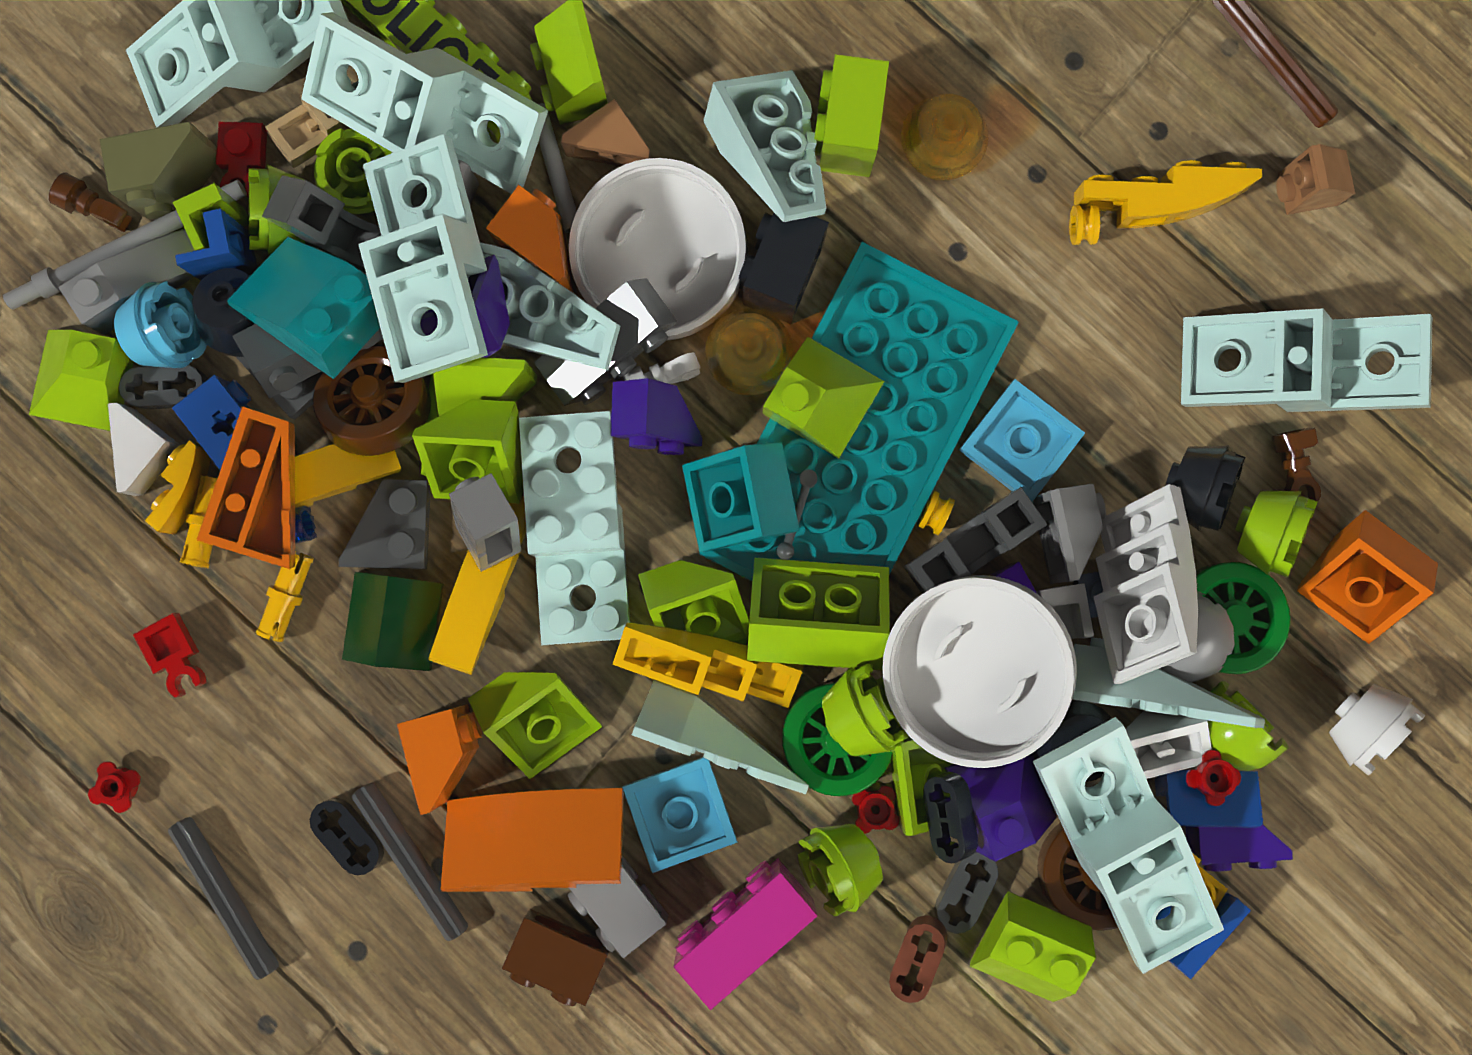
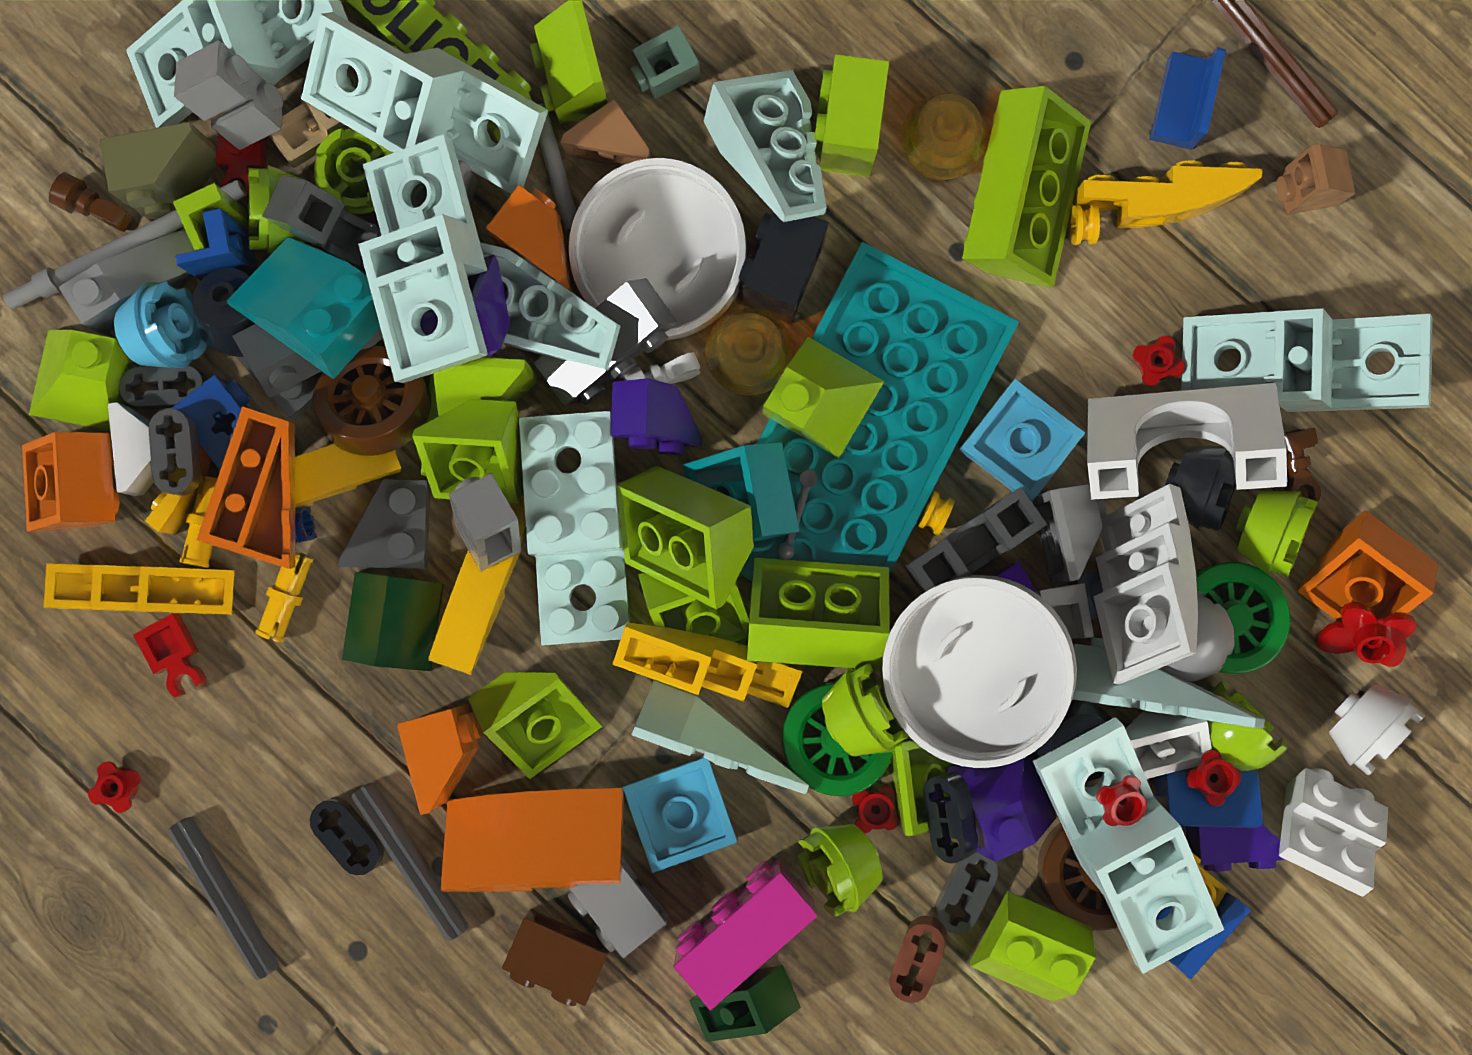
none -> orange slope [22,432,120,532]
none -> yellow slope [43,563,235,615]
none -> dark grey beam [149,408,202,496]
none -> light grey piece [174,40,283,150]
none -> lime slope [616,466,754,609]
none -> sand green brick [630,25,701,100]
none -> dark green slope [689,965,801,1042]
none -> lime slope [962,86,1091,288]
none -> white arch [1087,383,1287,500]
none -> red plate [1096,775,1147,826]
none -> red plate [1132,336,1185,386]
none -> blue panel [1149,47,1226,150]
none -> white plate [1279,768,1388,897]
none -> red animal [1316,602,1417,667]

